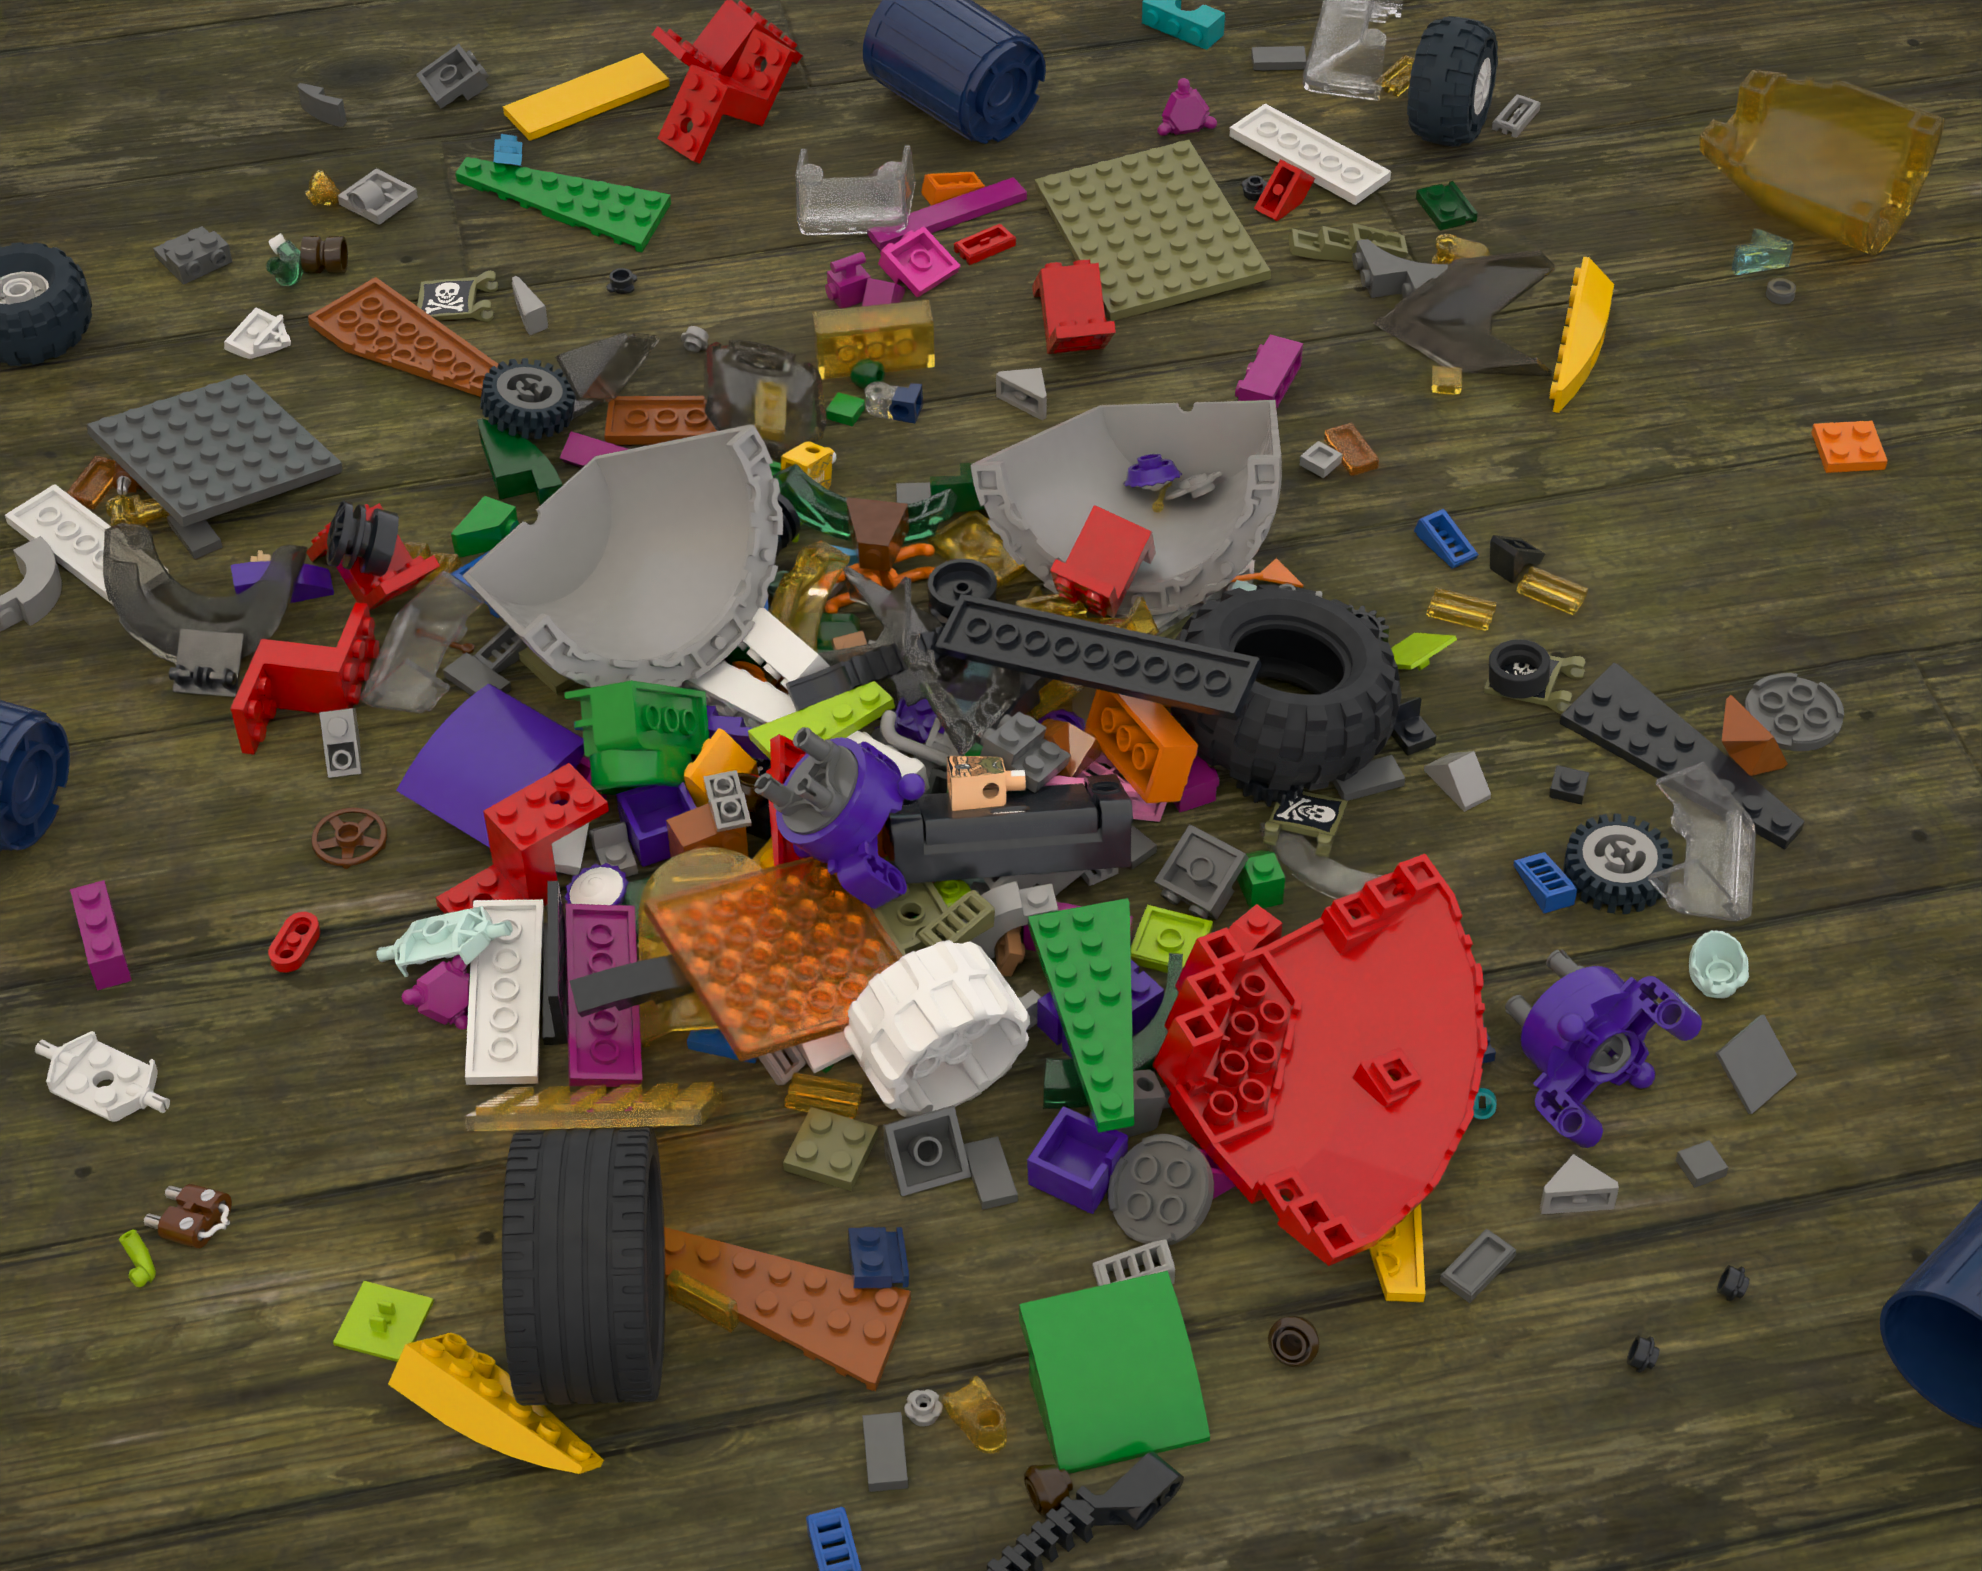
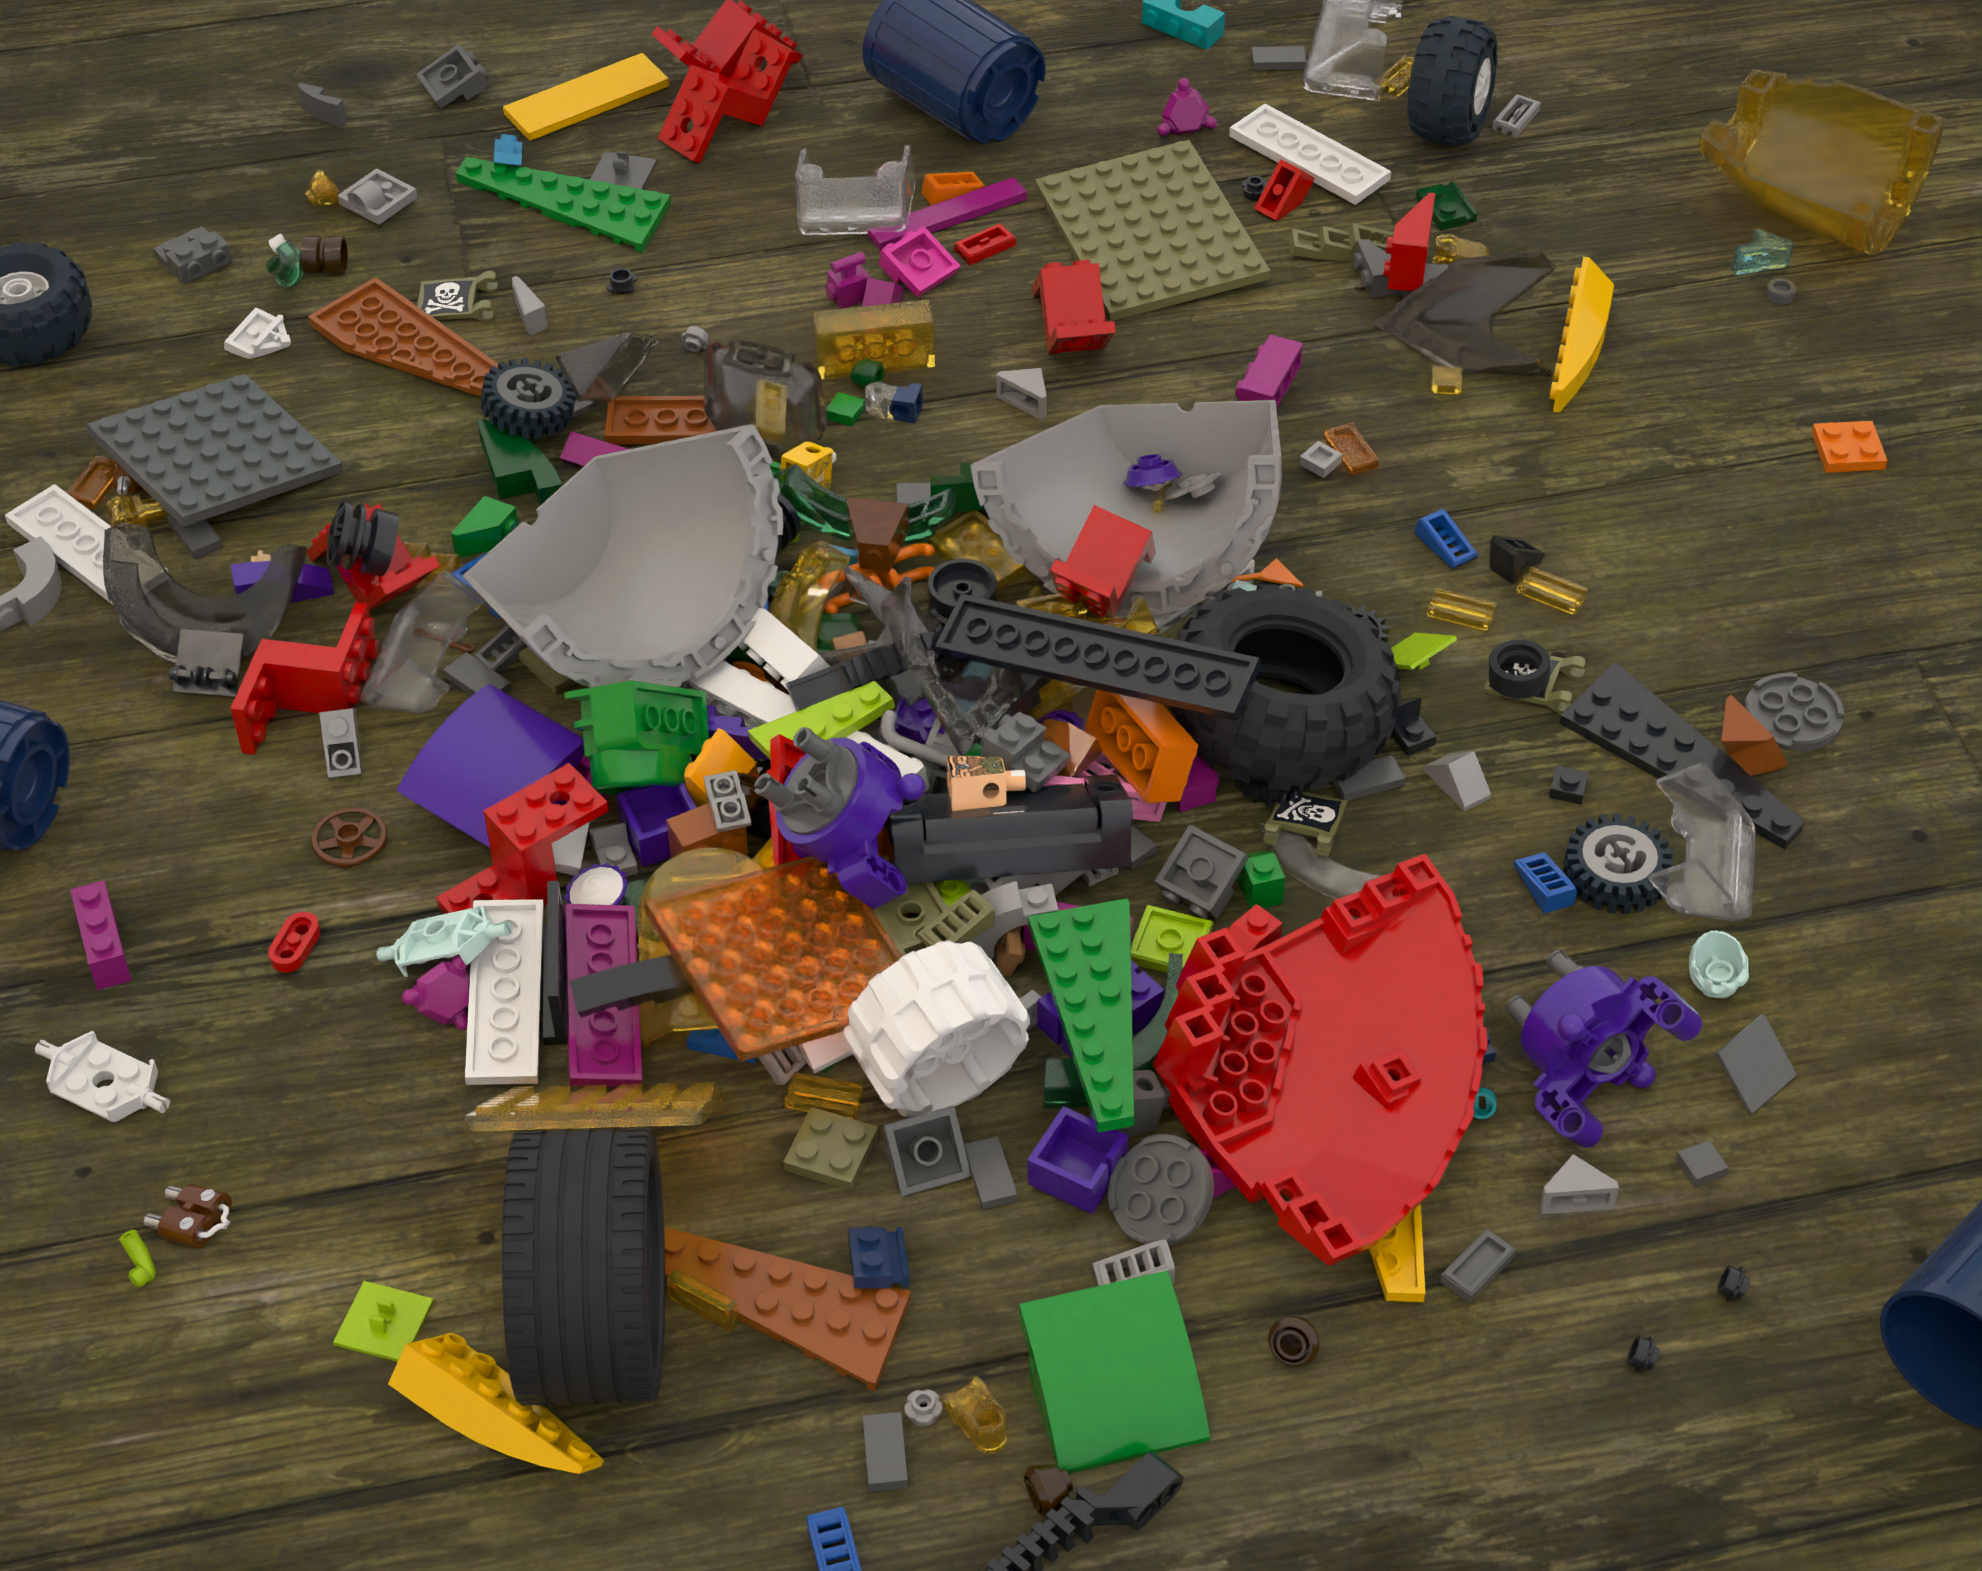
none -> dark grey piece [590,151,657,189]
none -> red slope [1383,193,1435,293]

